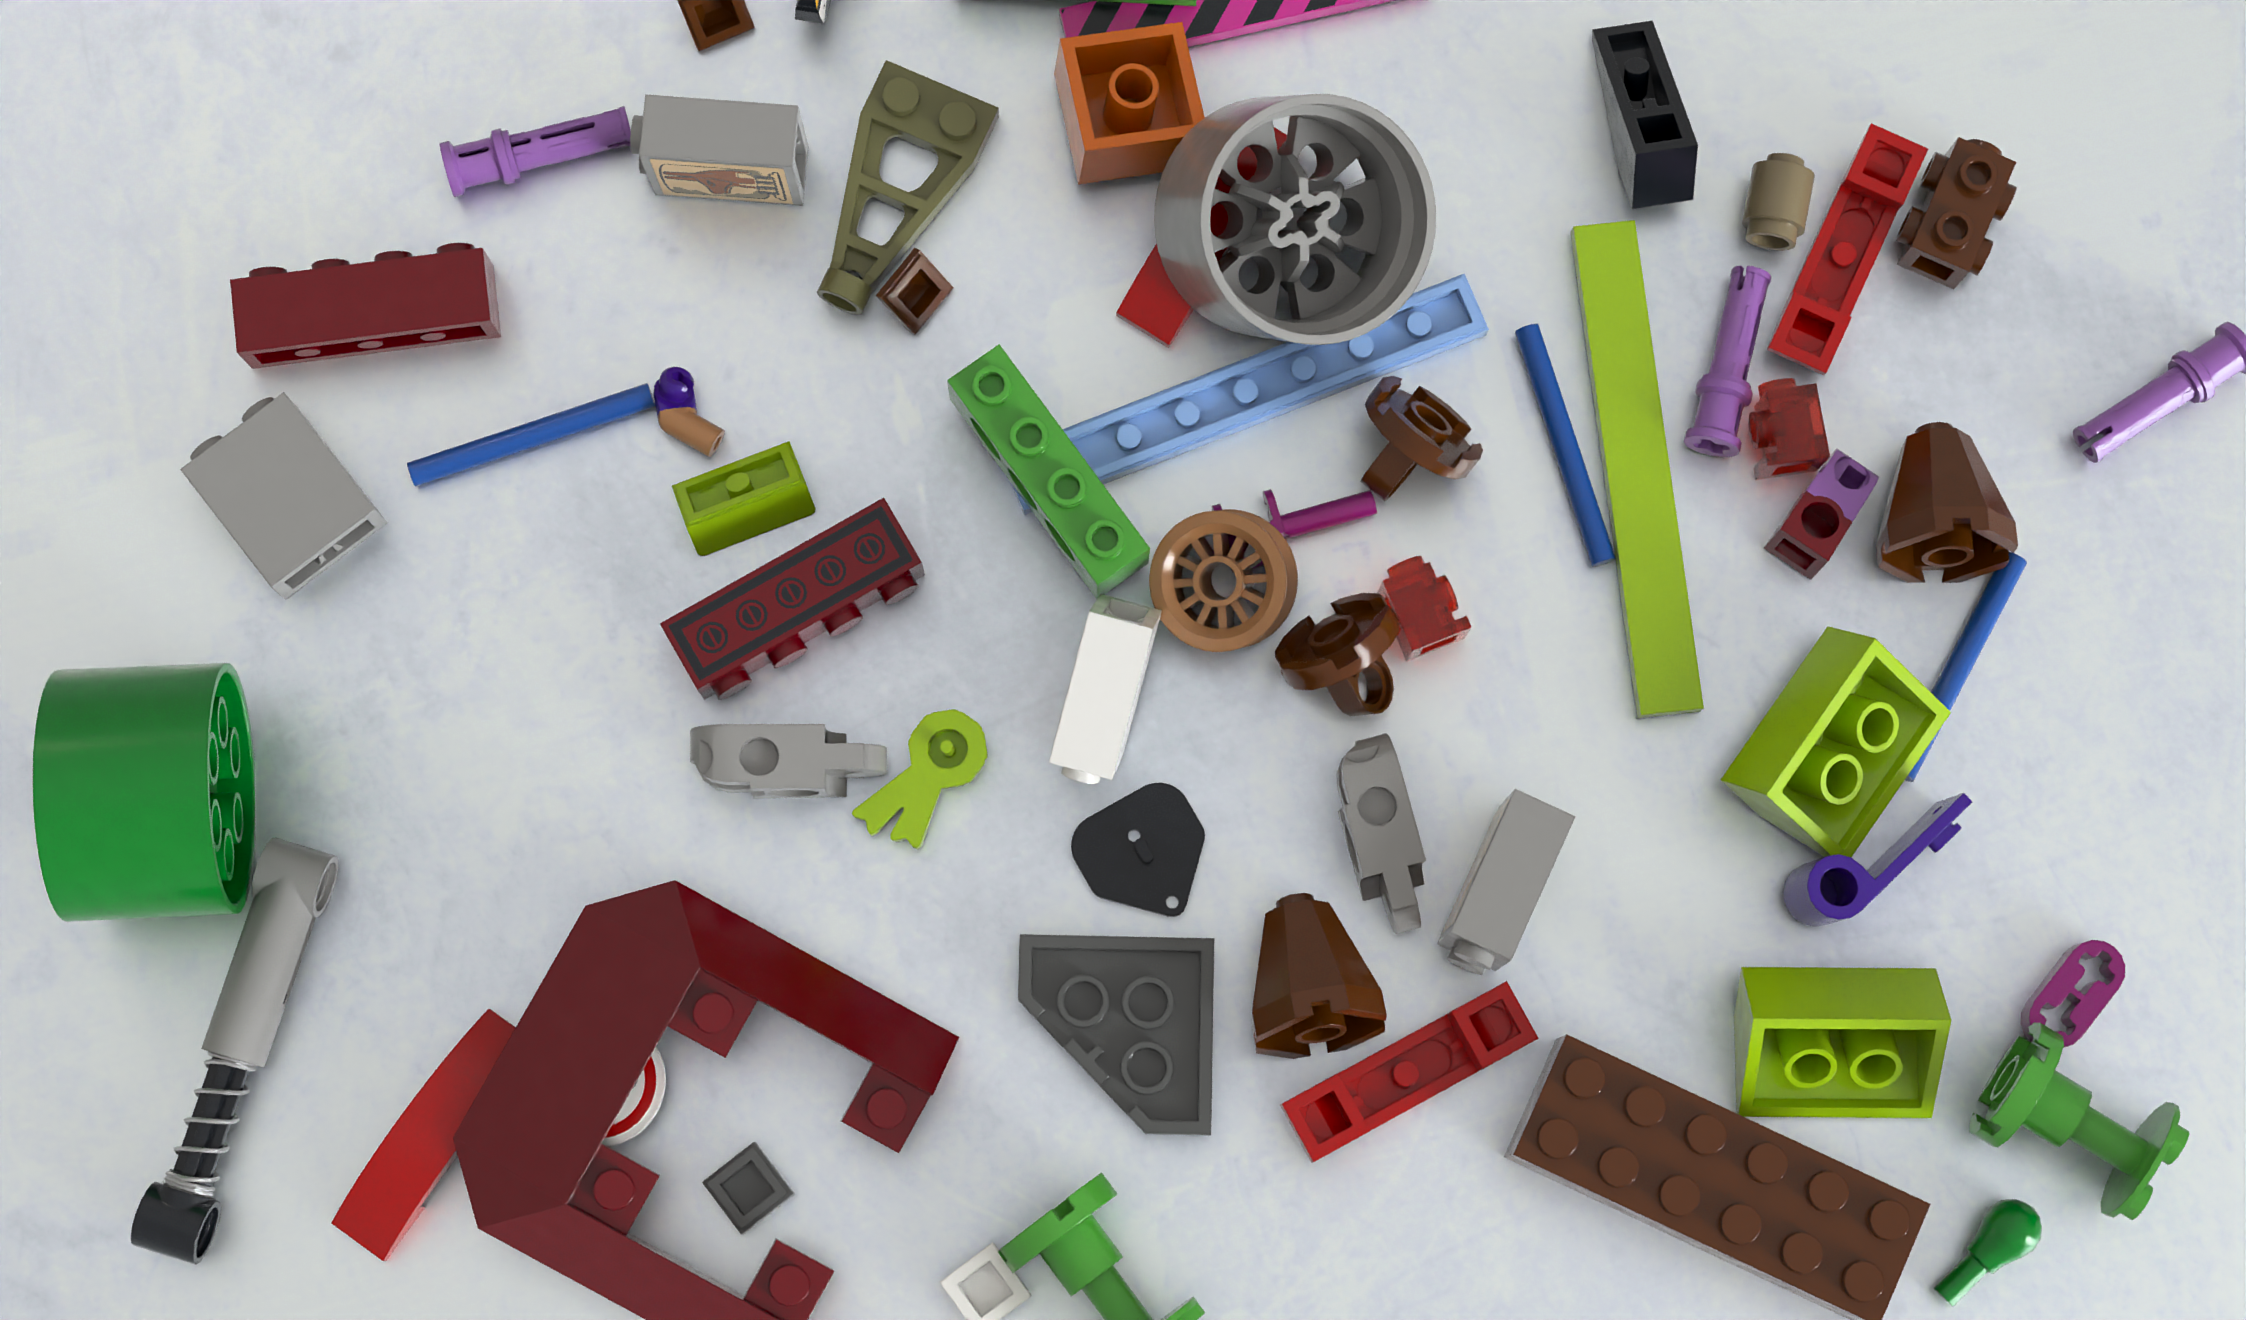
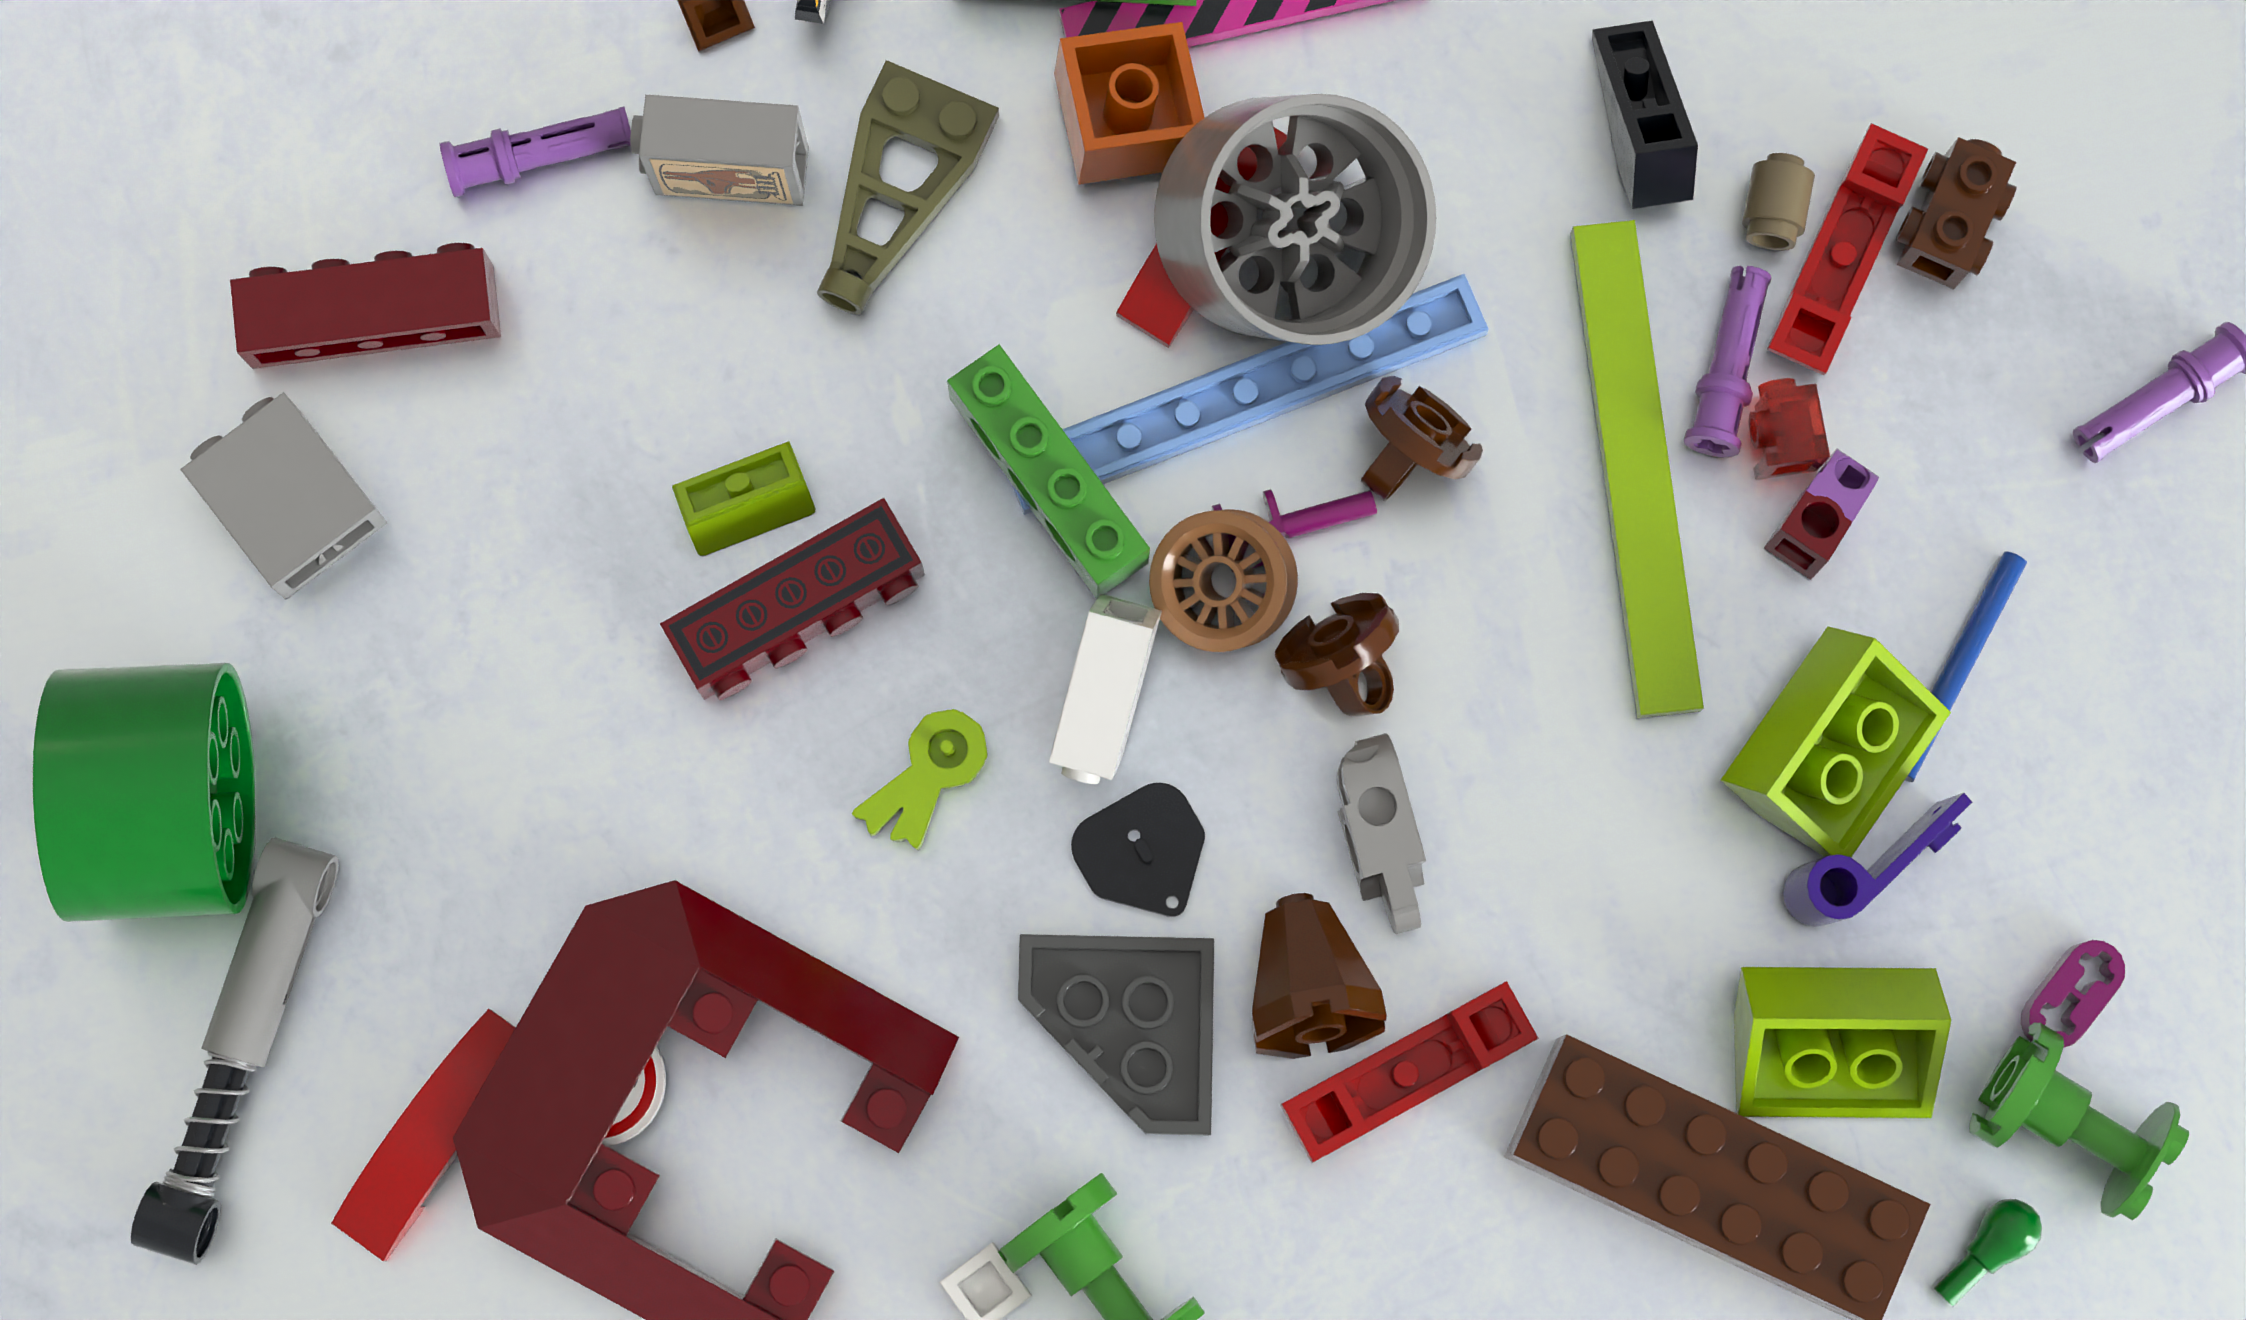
blue bar [407,383,655,487] -> none
arm [653,366,725,457] -> none
light grey piece [690,724,887,799] -> none
dark grey tile [702,1142,795,1235] -> none
reddish brown slope [876,248,954,335] -> none
clear red brick [1377,556,1471,662] -> none
light grey brick [1437,789,1576,975] -> none
blue bar [1515,324,1616,567] -> none
reddish brown cone [1876,422,2018,583] -> none

